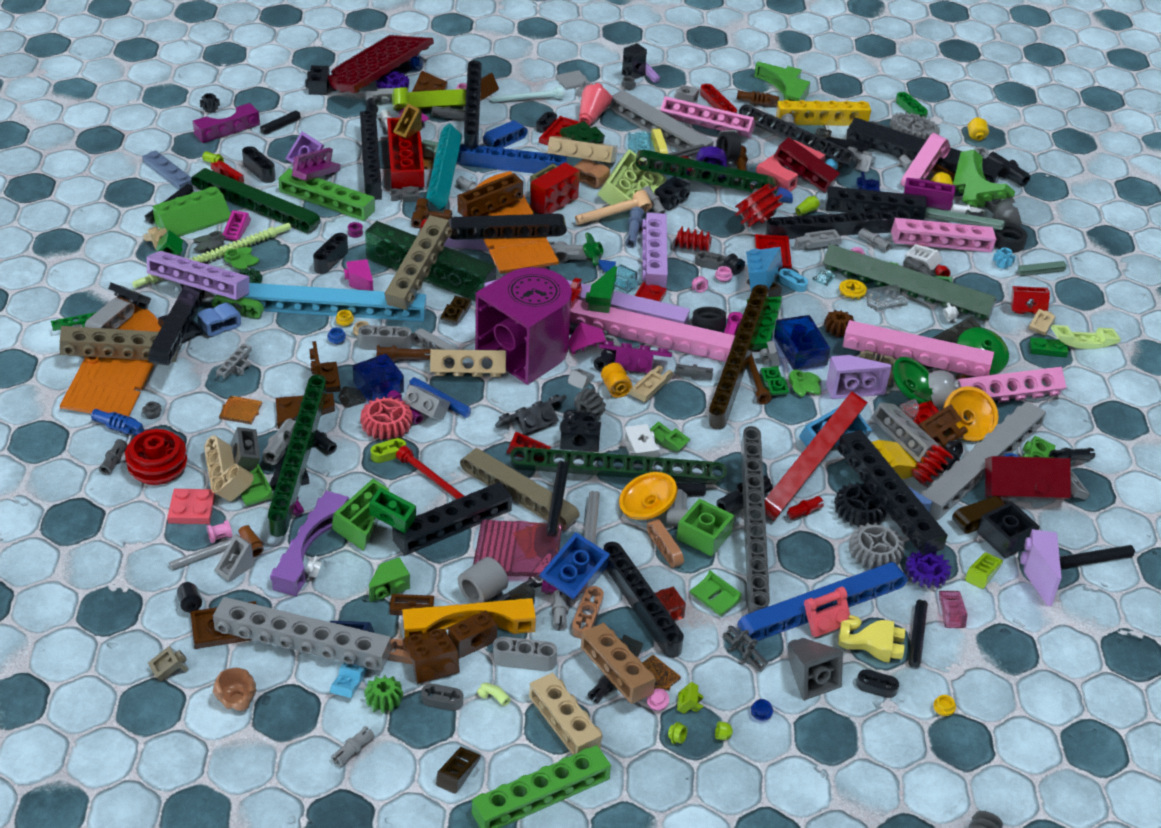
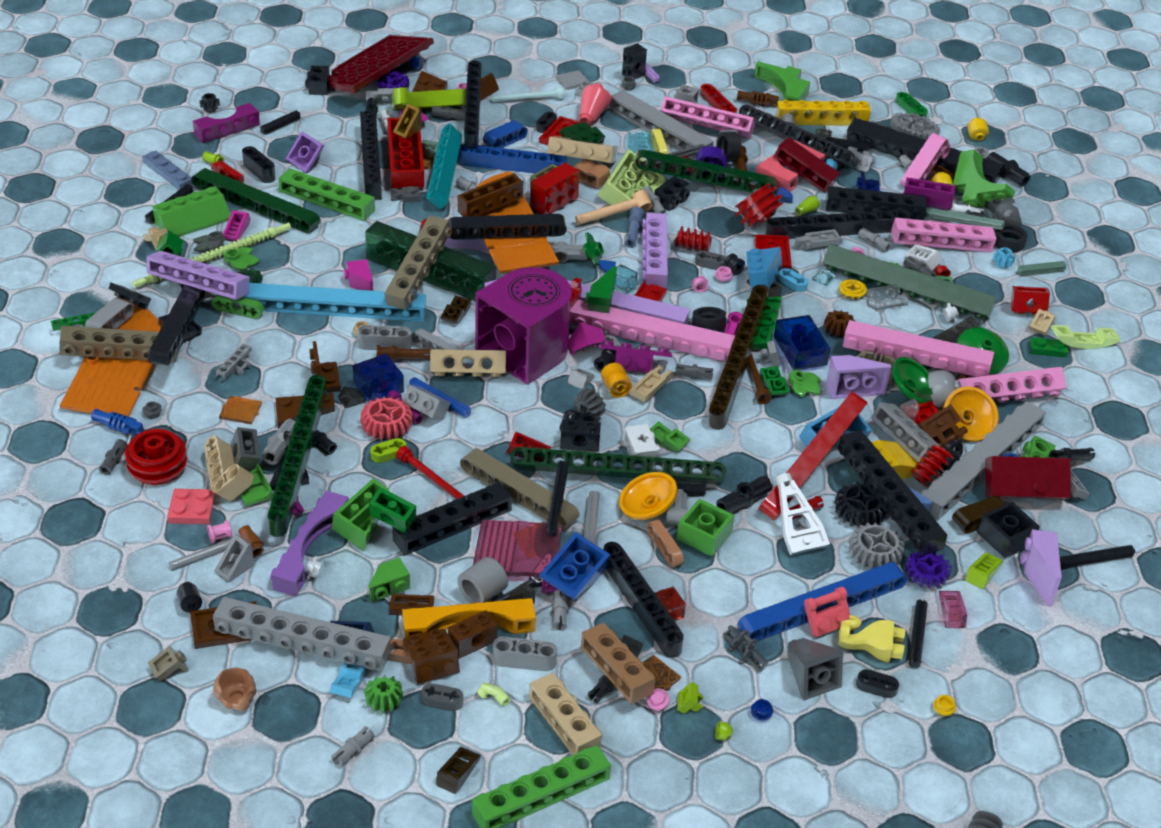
medium blue brick [197,303,241,336] -> none
magenta fence [292,147,341,180] -> none
black beam [313,233,348,274] -> none
blue plate [327,327,346,344] -> none
yellow plate [336,310,354,326] -> none
magenta bush [347,222,363,238] -> none
reddish brown bar [411,198,452,228] -> none
black bracket [495,394,567,435] -> none
nougat beam [572,586,604,638] -> none
lime plate [668,722,688,744] -> none
bright green piece [689,570,742,616] -> none
dark grey beam [741,426,770,613] -> none
none -> white plate [775,473,830,555]

